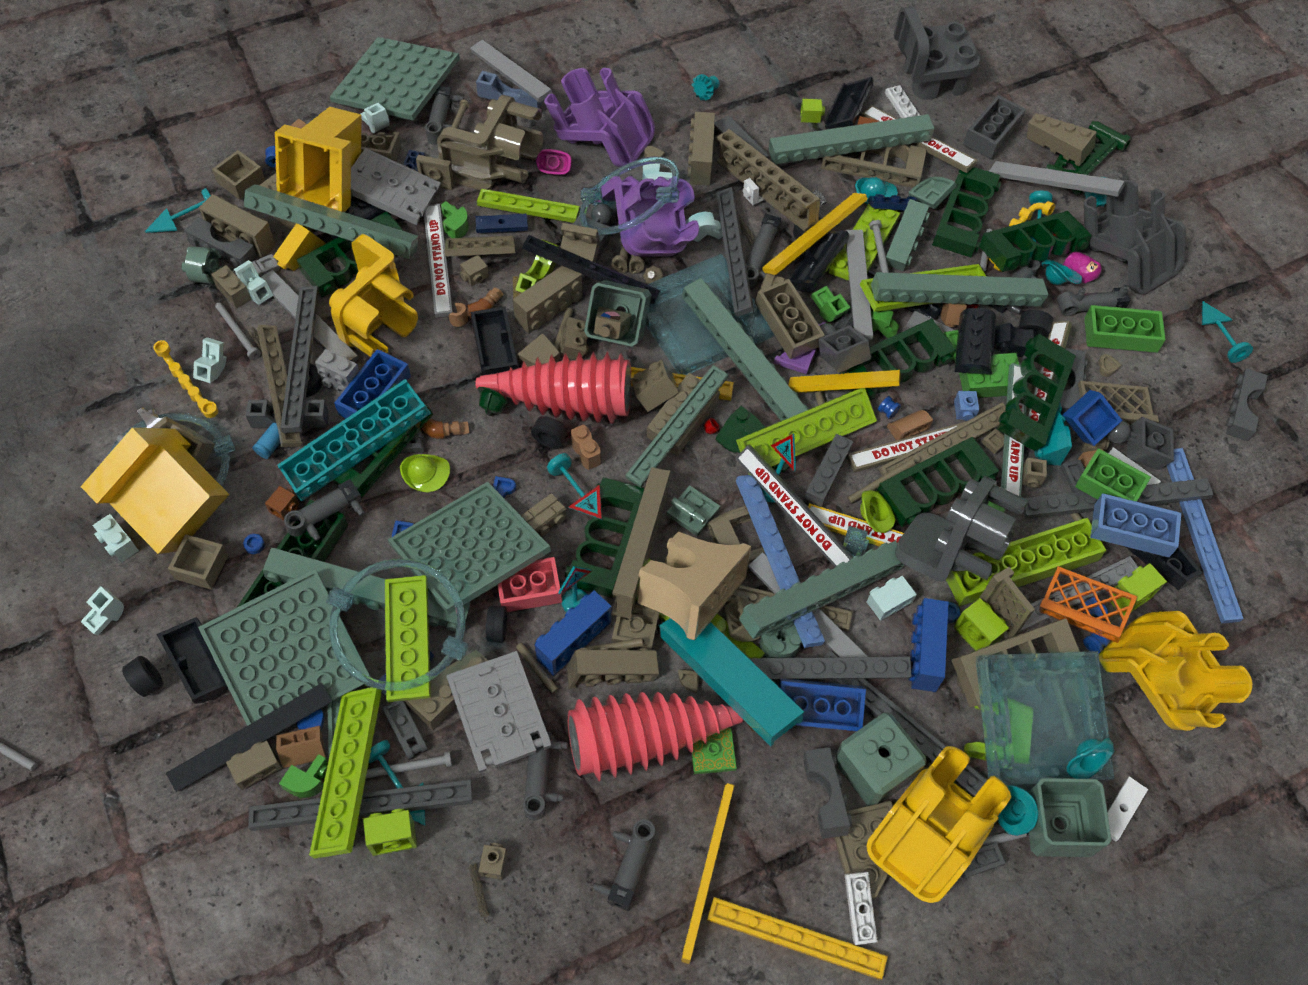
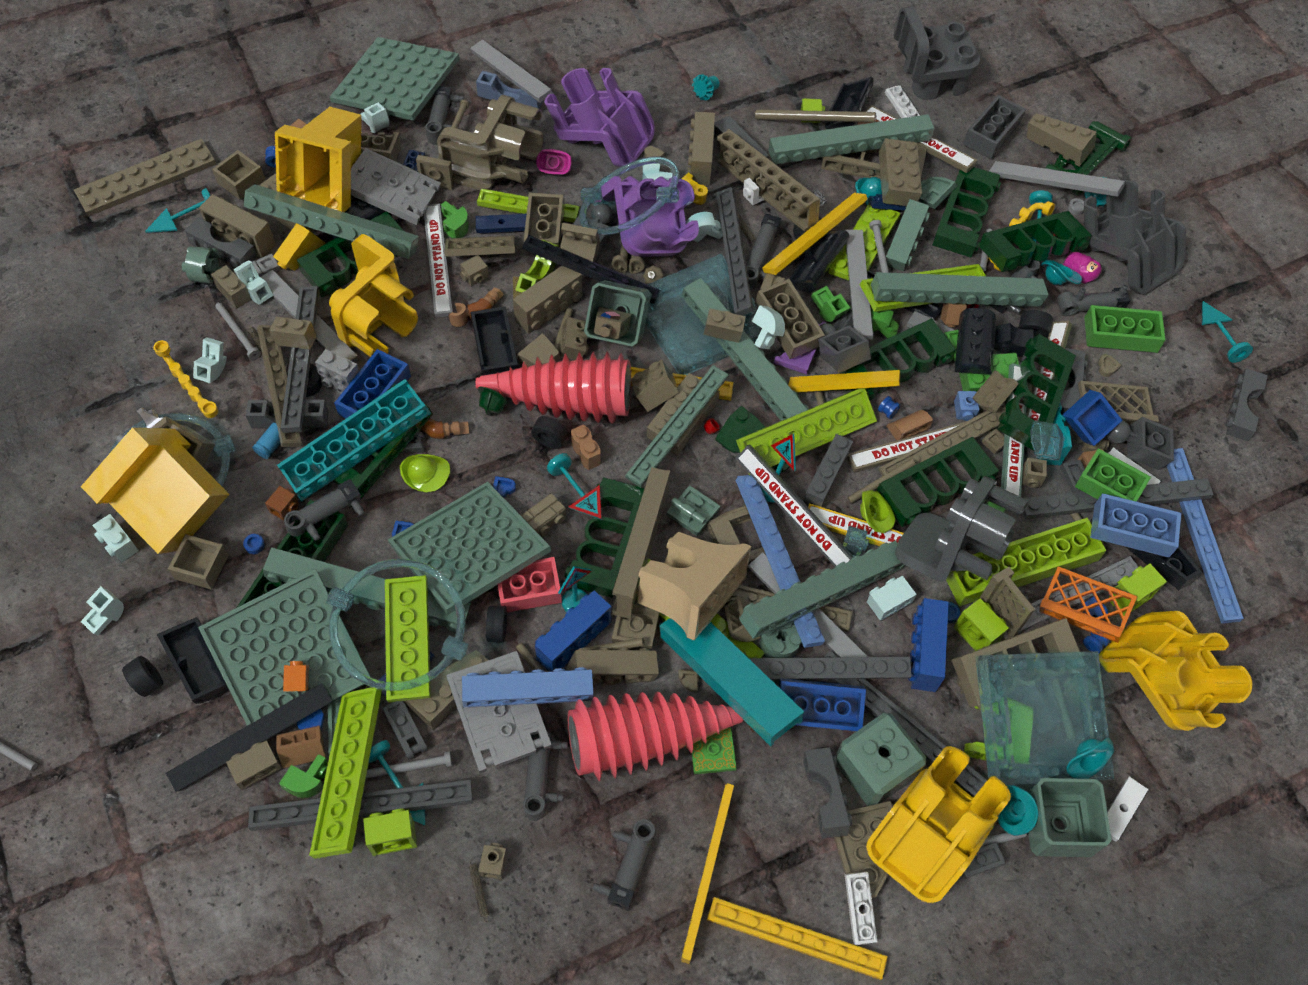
none -> dark tan plate [74,138,216,217]
none -> dark tan brick [269,317,317,350]
none -> orange brick [283,661,309,691]
none -> medium blue brick [462,667,593,708]
none -> dark tan brick [524,193,565,248]
none -> yellow leg [681,172,708,205]
none -> dark tan brick [703,308,746,343]
none -> light aqua brick [752,305,785,349]
none -> dark tan piece [755,109,876,122]
none -> dark tan brick [879,138,922,206]
none -> dark tan bracket [973,371,1019,412]
none -> clear light blue slope [1030,421,1065,461]
none -> light grey tile [1068,198,1084,215]

